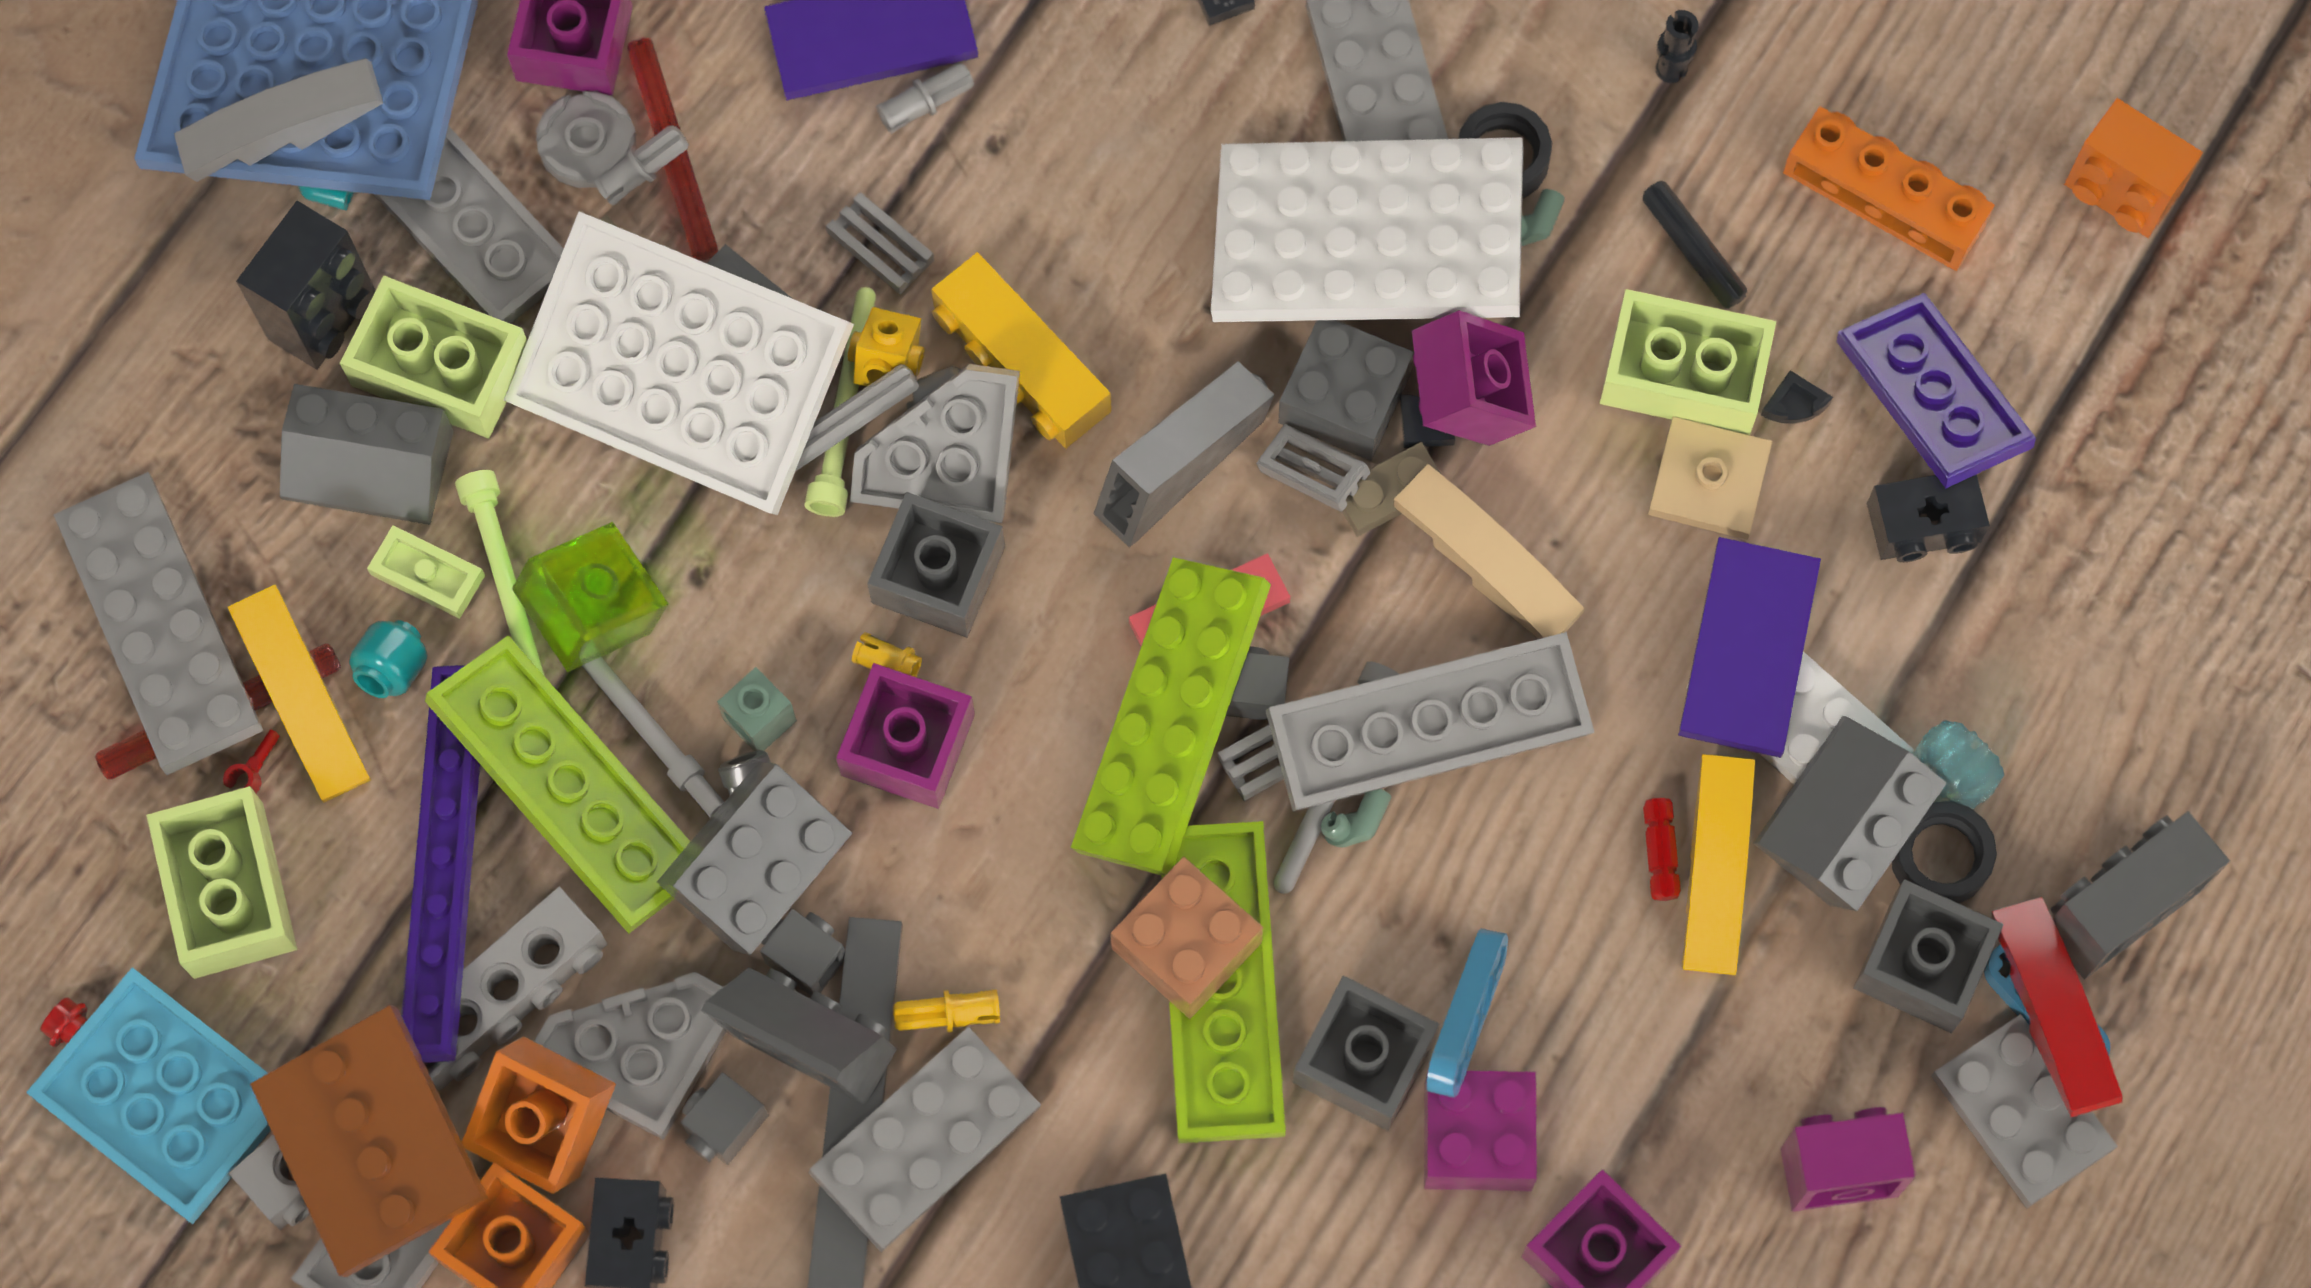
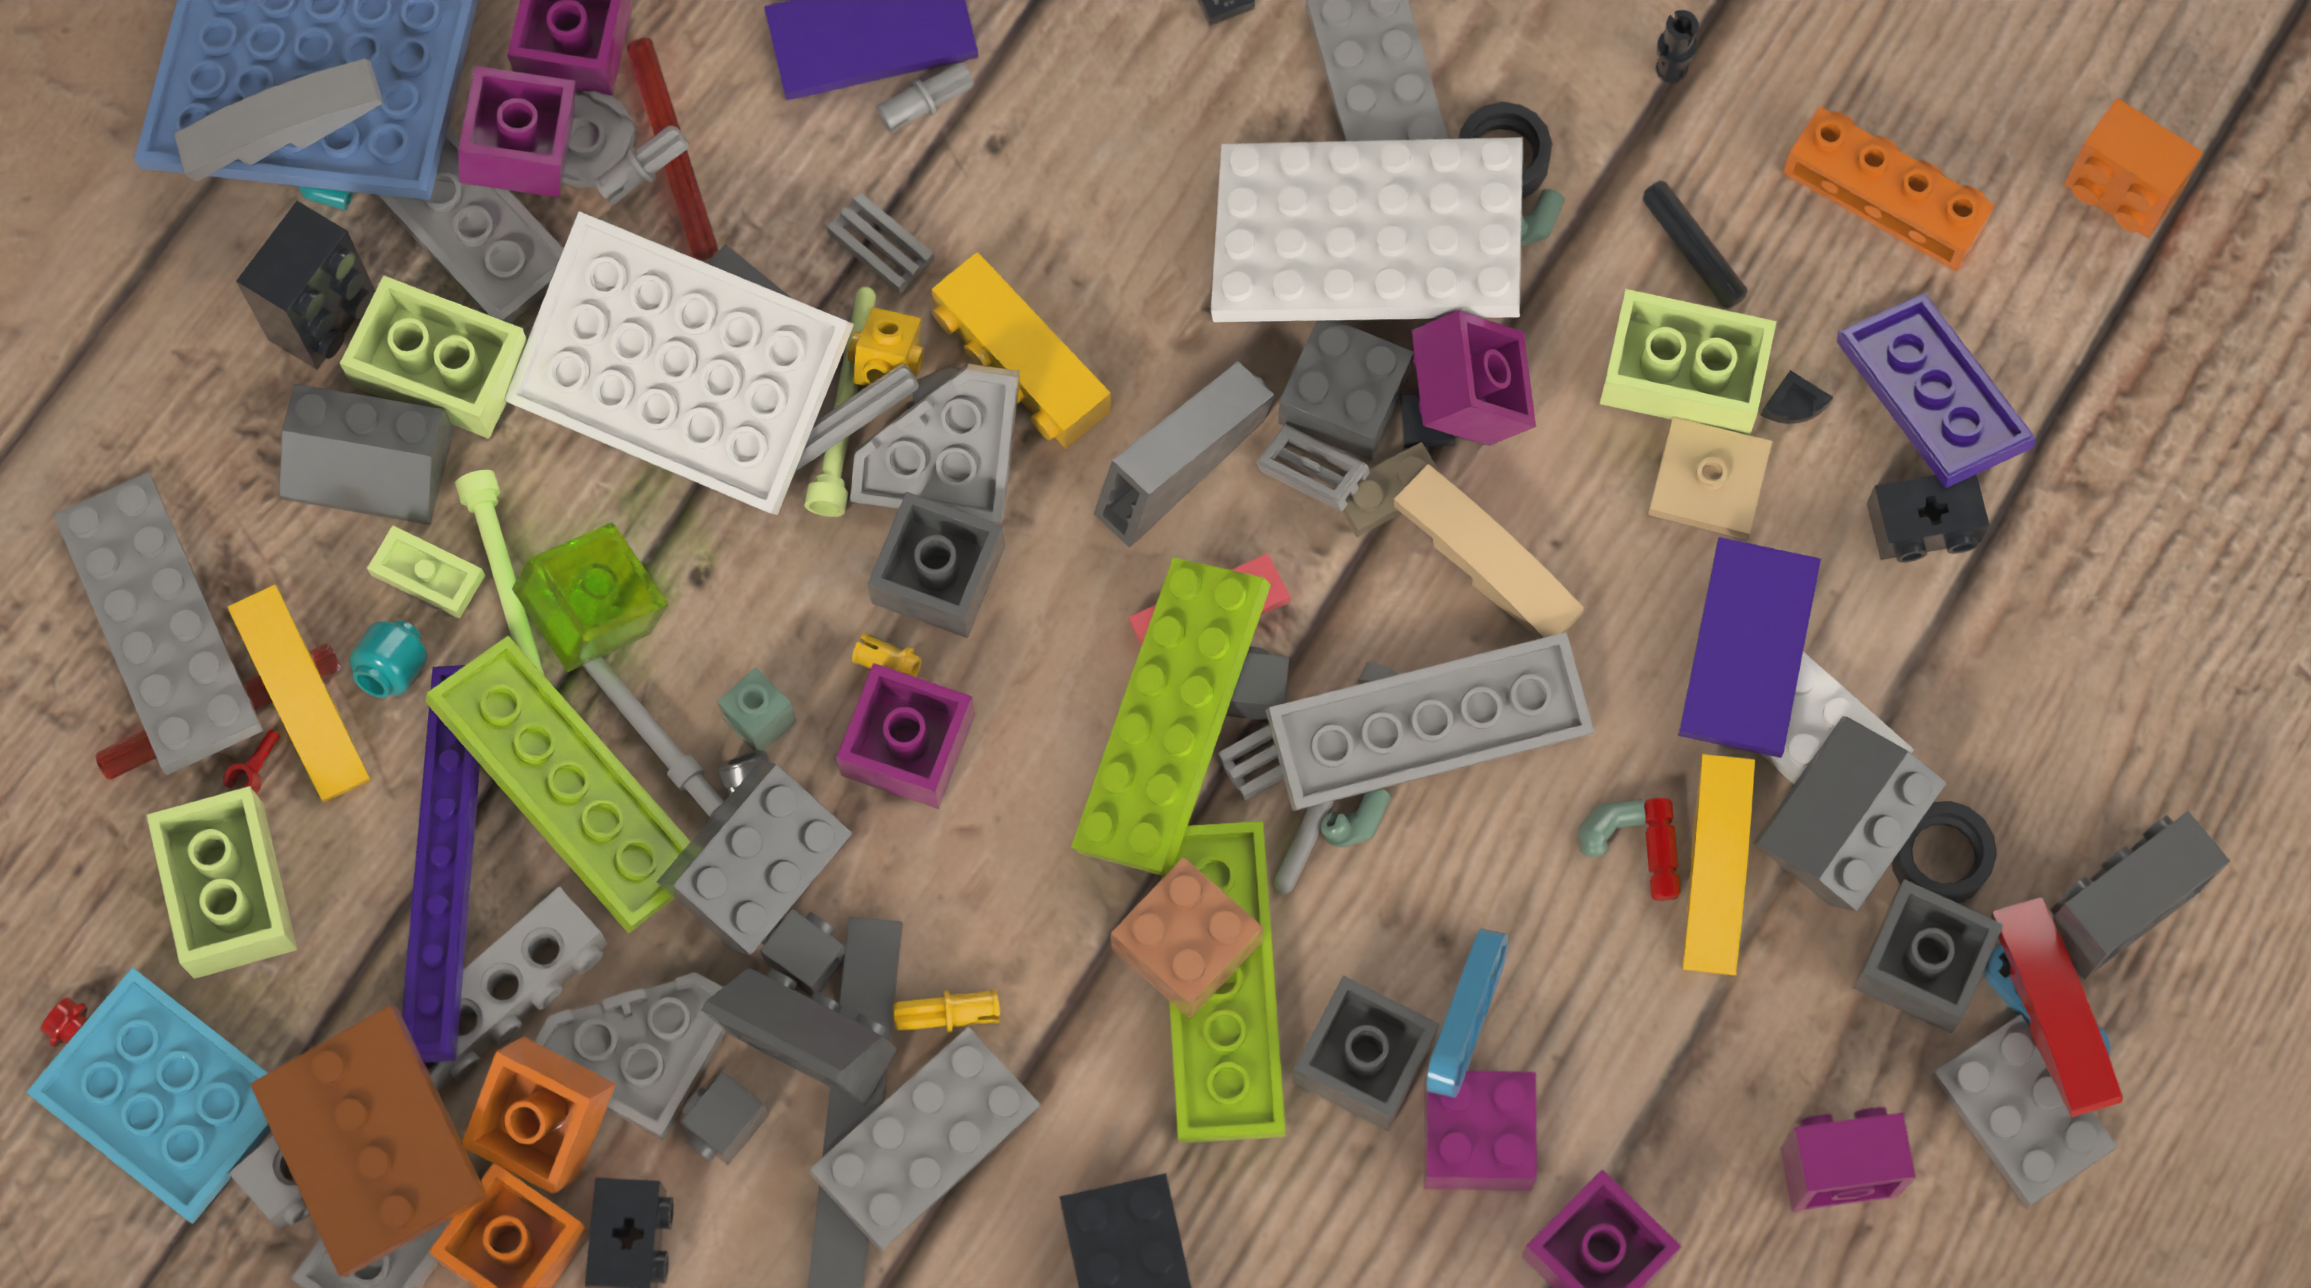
clear light blue gear [1913,720,2005,809] -> none
none -> magenta brick [458,66,575,197]
none -> sand green arm [1577,799,1645,857]

